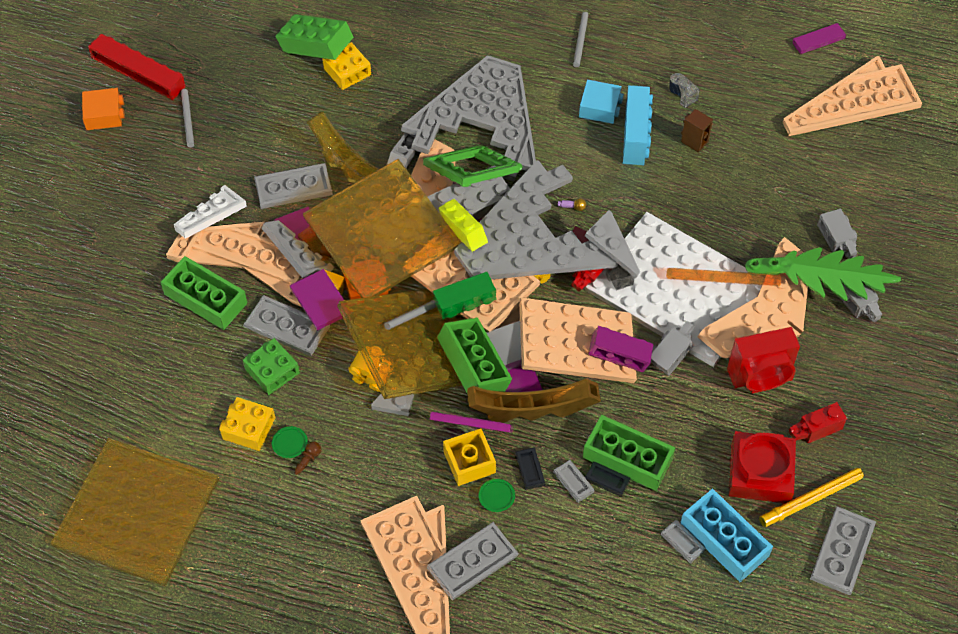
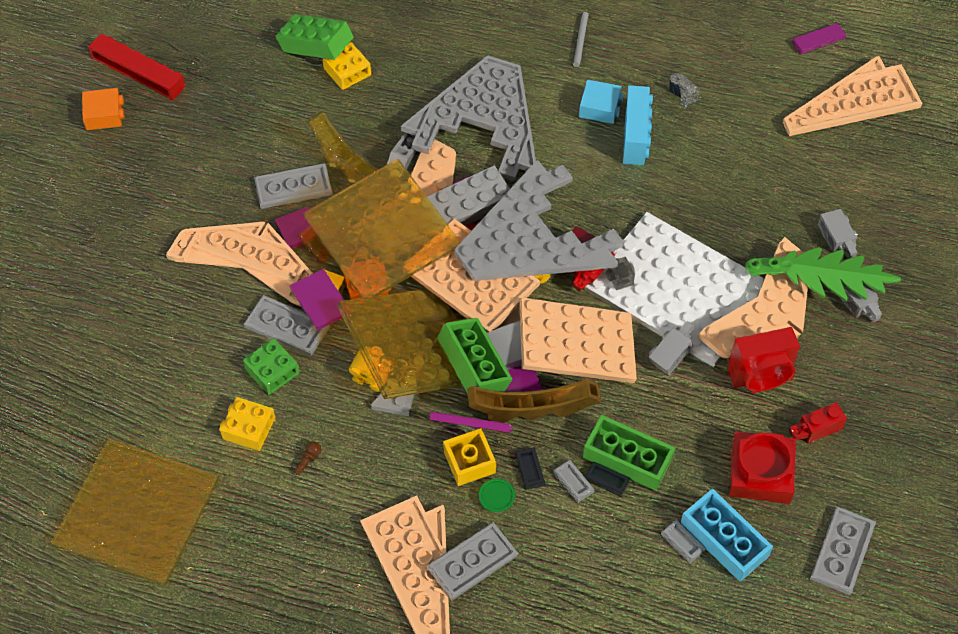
bright green brick [160,256,247,330] -> none
white wing [174,185,247,239] -> none
light grey bar [181,89,194,148] -> none
light grey wing [262,220,334,278] -> none
green piece [272,426,308,458] -> none
light grey bar [384,300,437,330] -> none
bright green hinge [423,146,522,187] -> none
green brick [433,272,497,319] -> none
neon yellow brick [438,199,488,252] -> none
piece [558,198,586,211] -> none
light grey wing [585,210,640,278] -> none
magenta brick [588,326,653,372] -> none
clear orange axle [666,268,781,286] -> none
reddish brown brick [681,109,713,153] -> none
yellow axle [759,468,864,527] -> none

